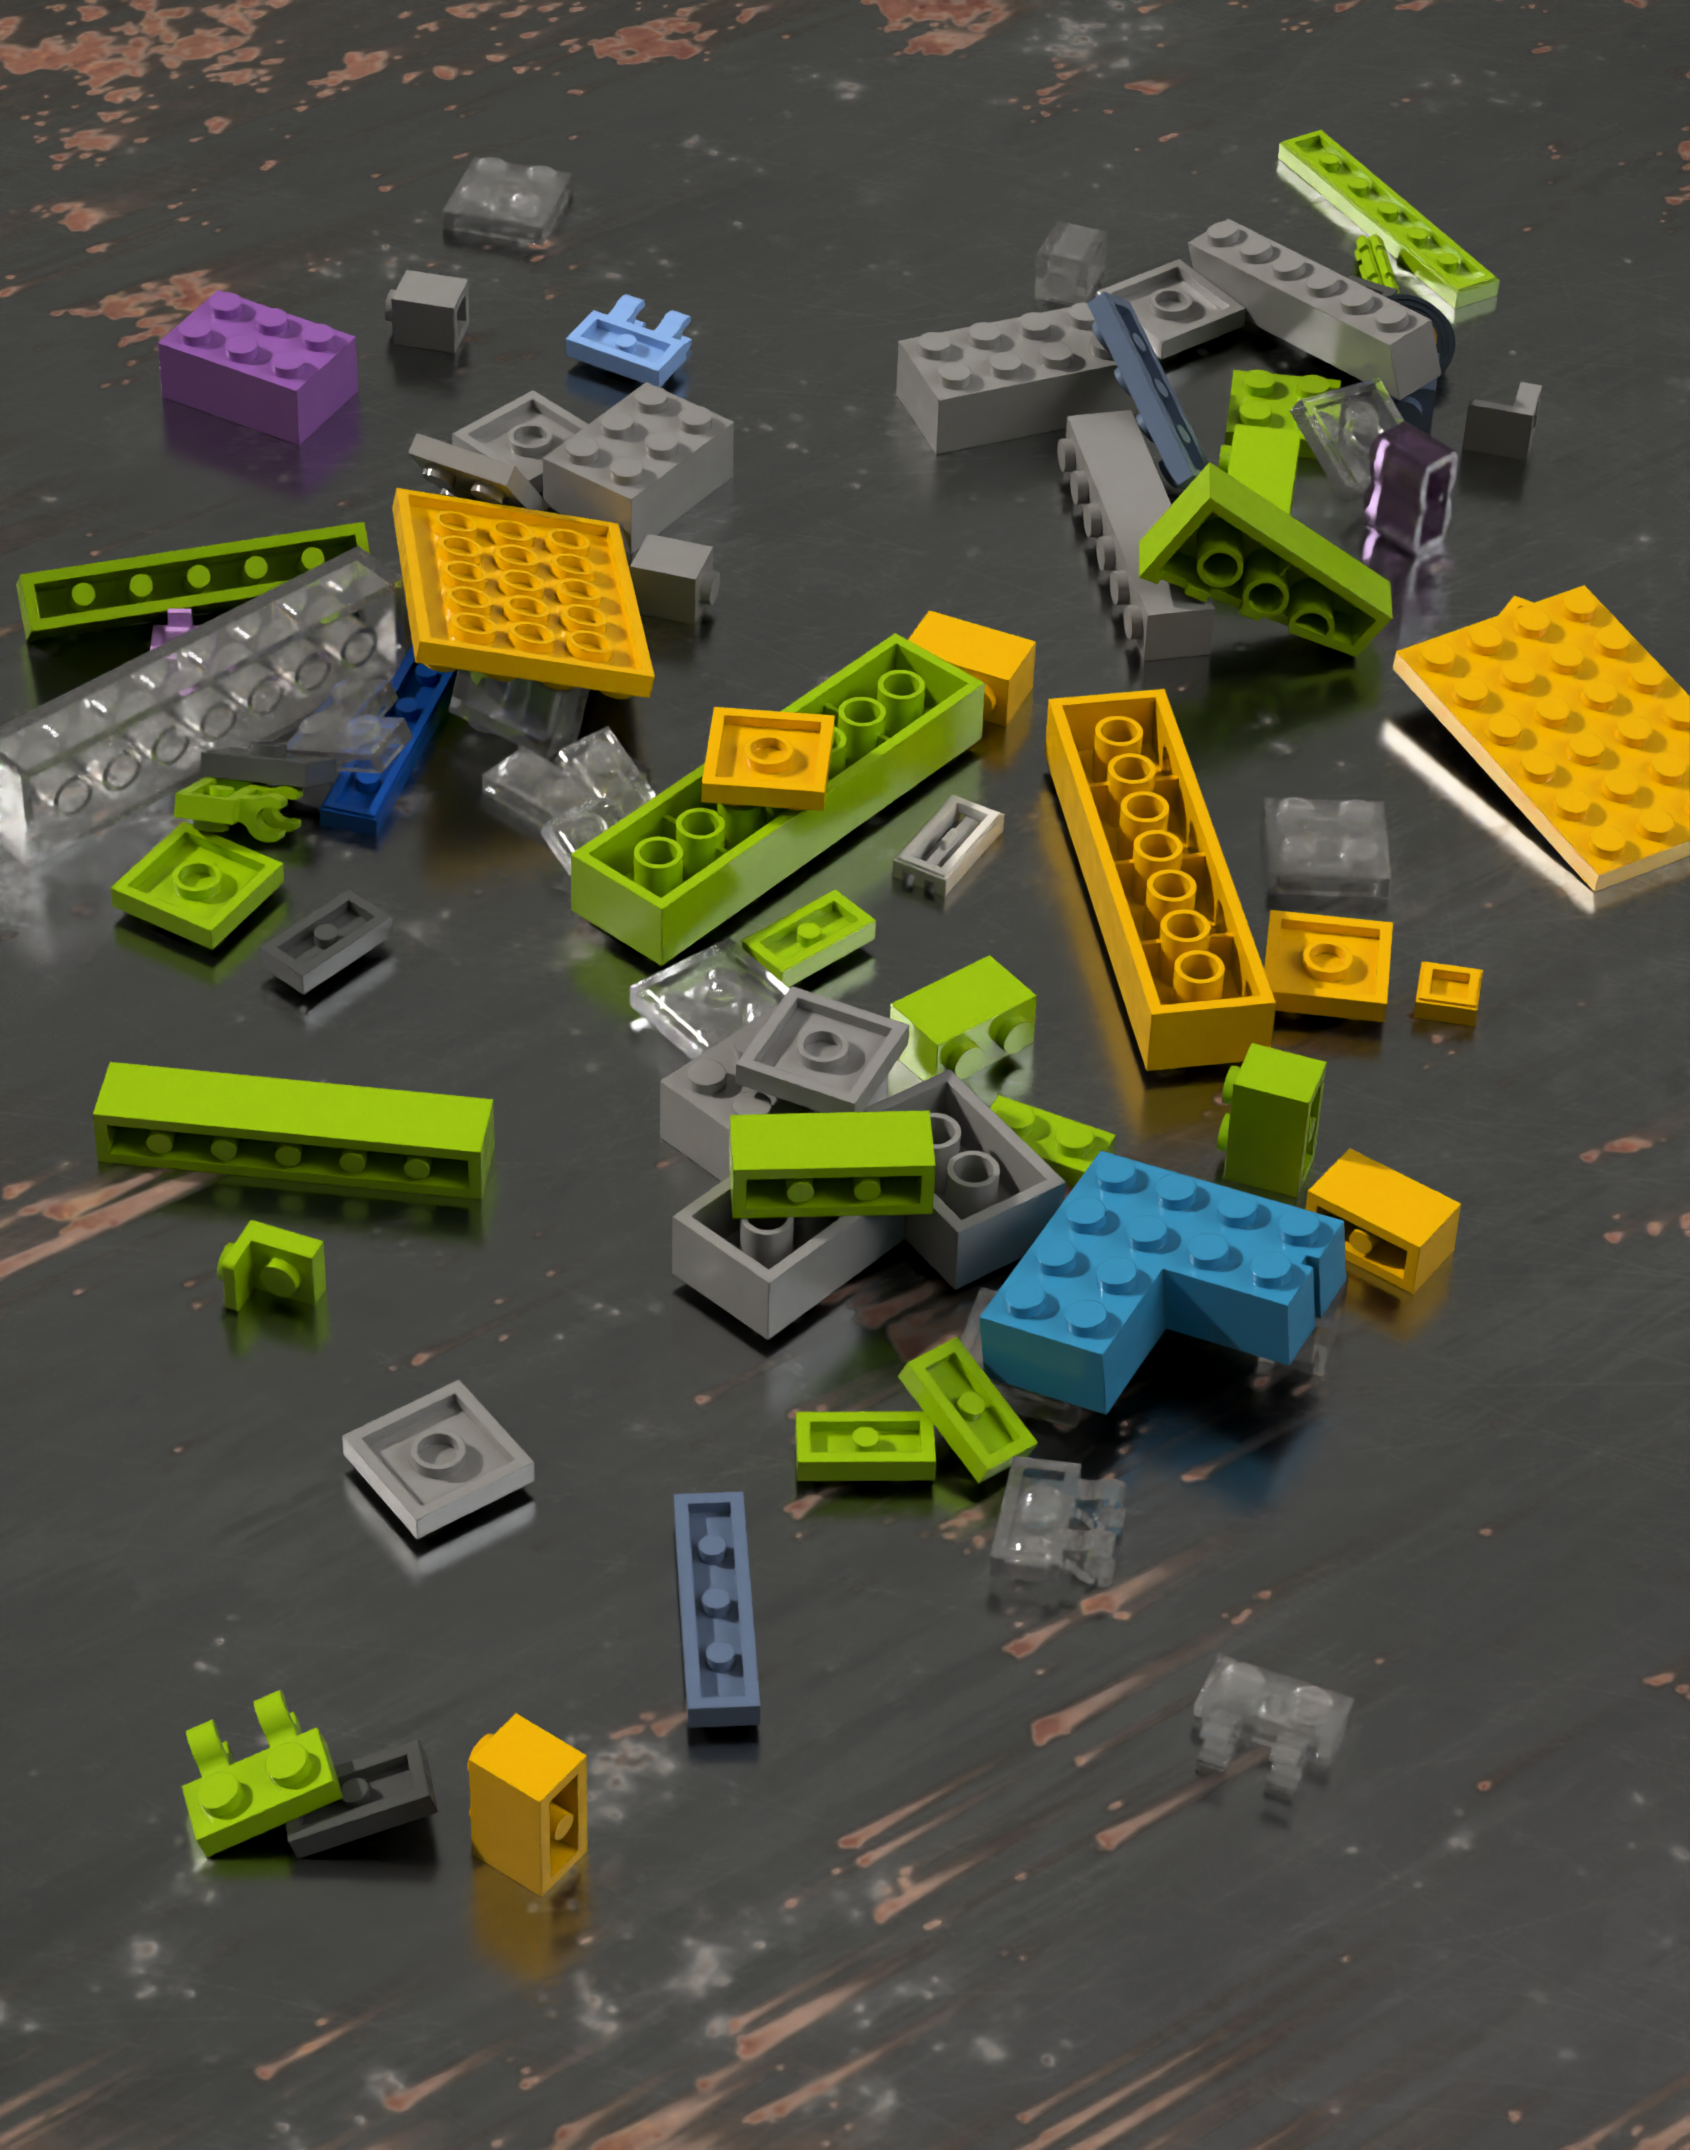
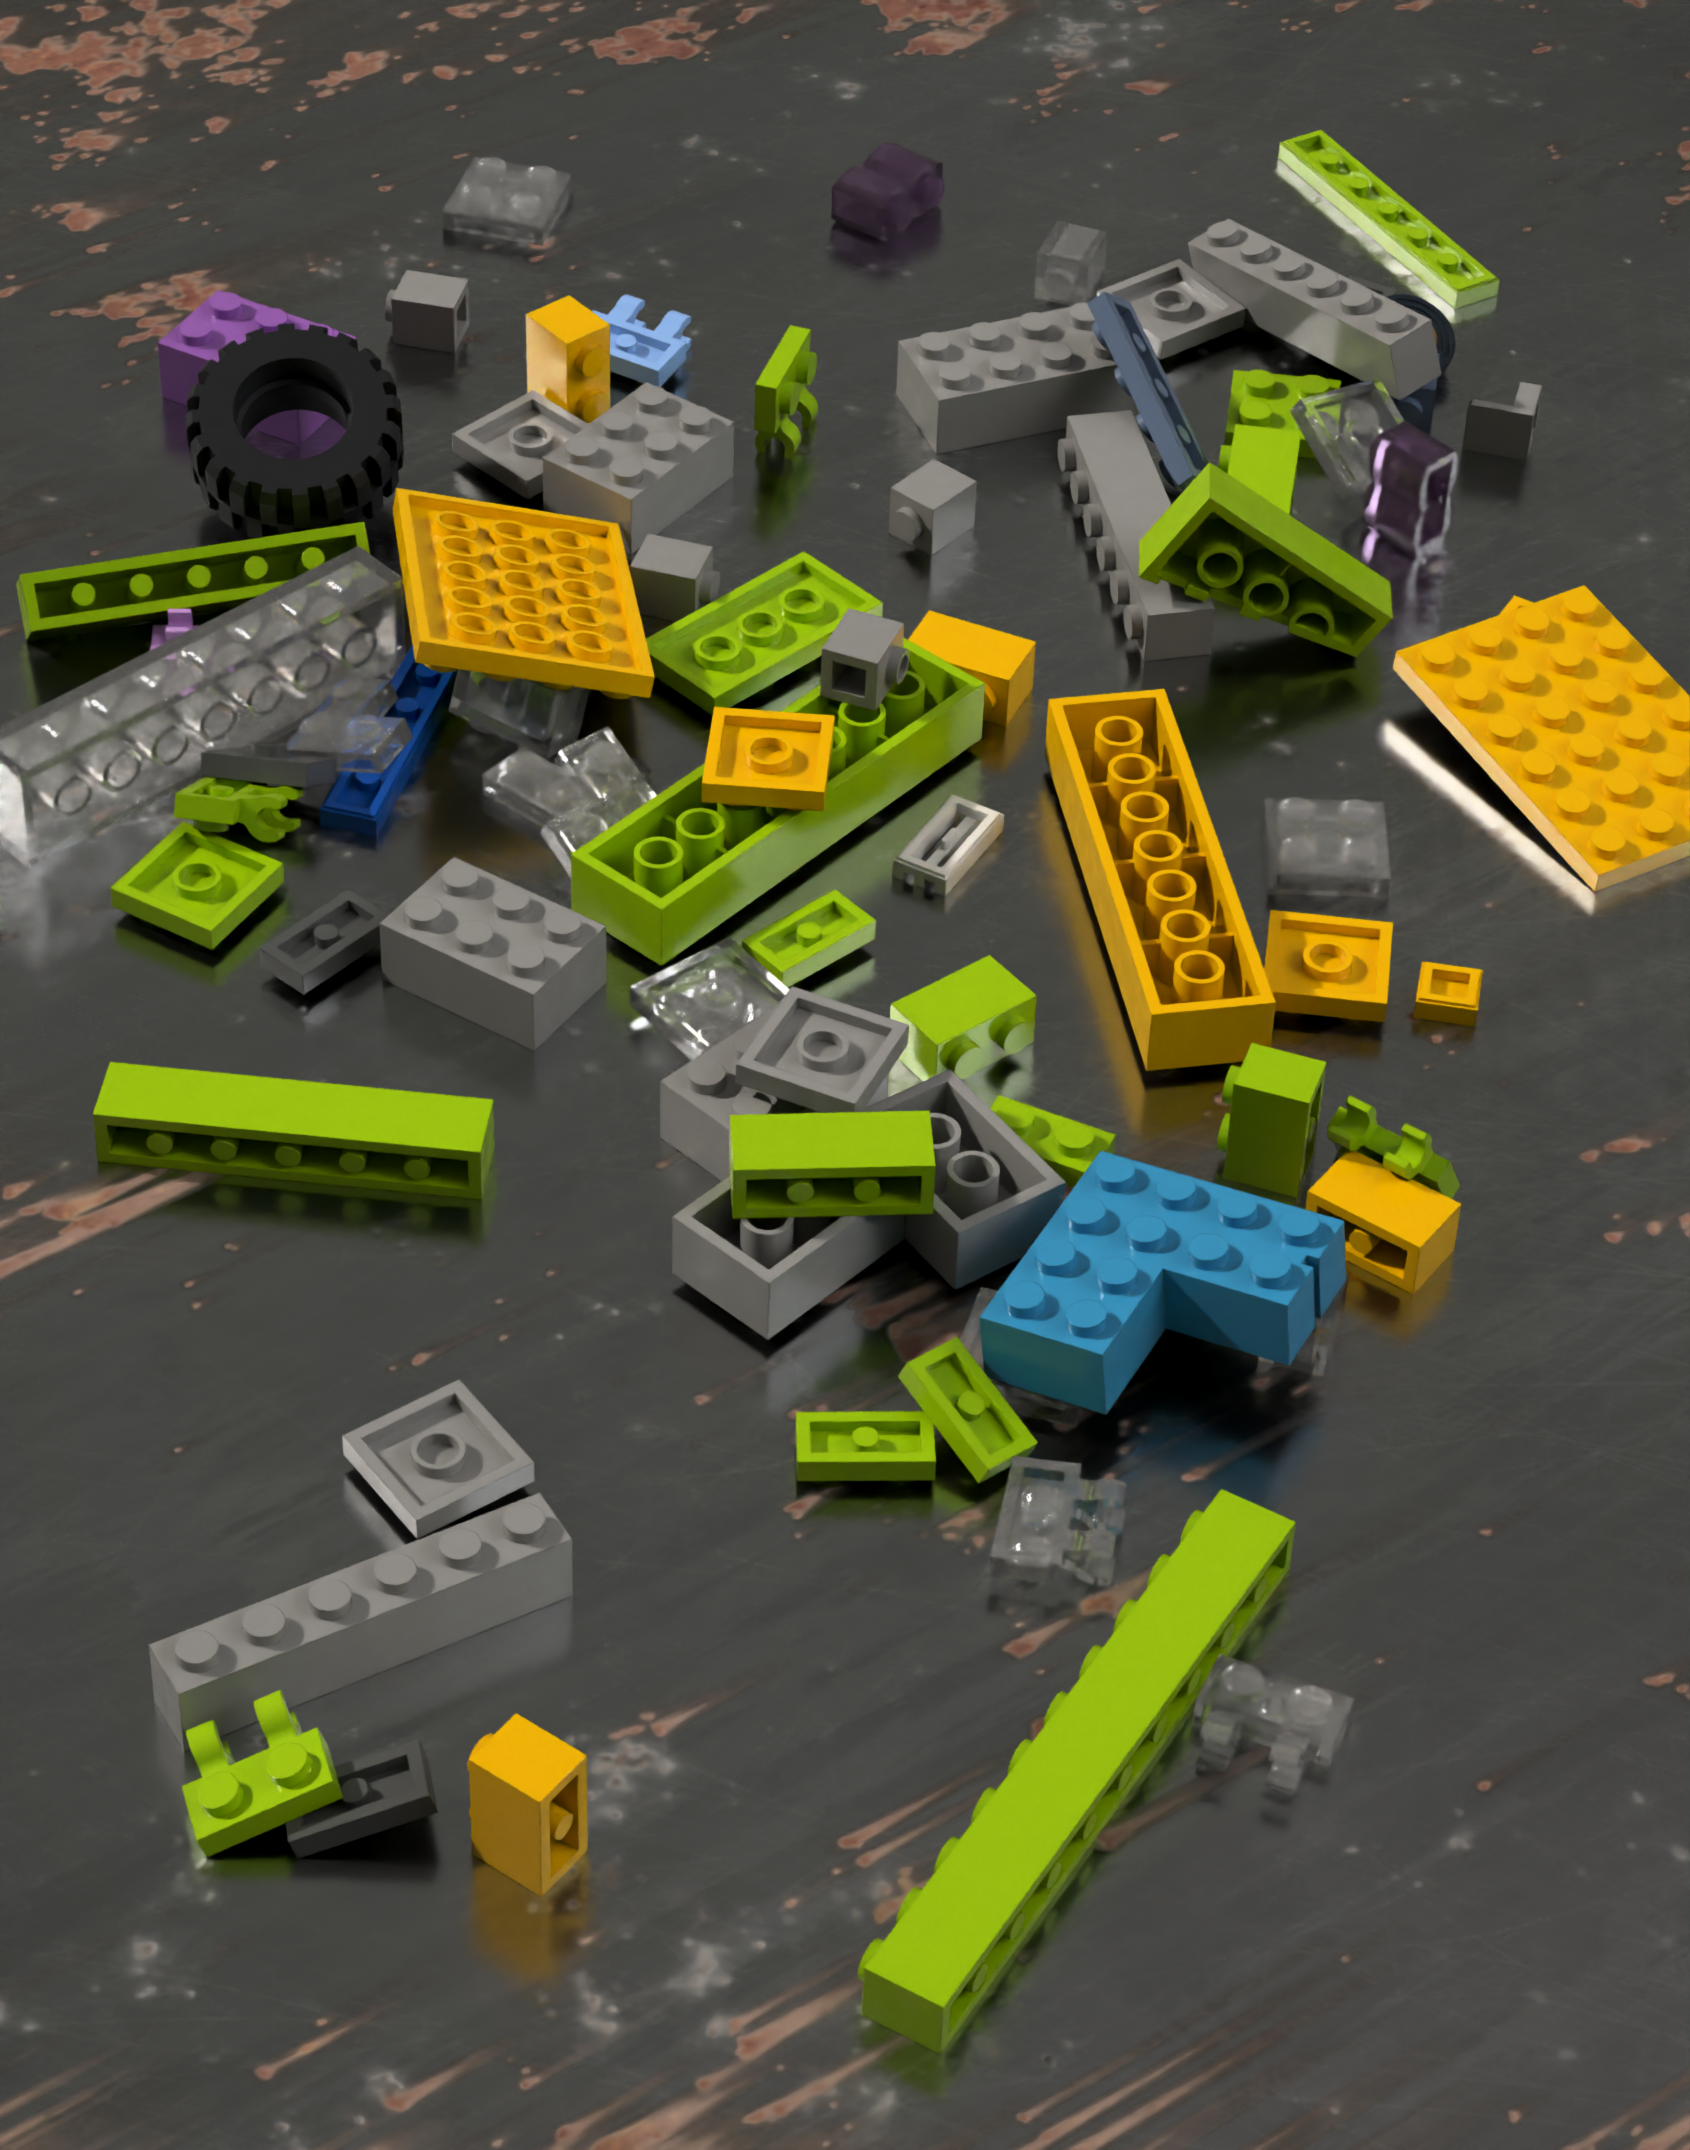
lime bracket [217,1220,326,1311] -> none
light grey plate [408,433,549,512] -> none
sand blue plate [674,1491,761,1728] -> none
lime axle [1354,234,1400,294] -> none
none -> light grey brick [149,1493,573,1751]
none -> black tyre [185,323,404,538]
none -> light grey brick [379,857,607,1051]
none -> yellow brick [526,295,610,424]
none -> lime plate [646,551,883,715]
none -> lime plate [754,325,818,459]
none -> light grey brick [820,609,910,711]
none -> clear purple brick [831,142,945,241]
none -> lime brick [857,1489,1296,2054]
none -> light grey brick [889,459,977,556]
none -> lime plate [1327,1096,1460,1199]

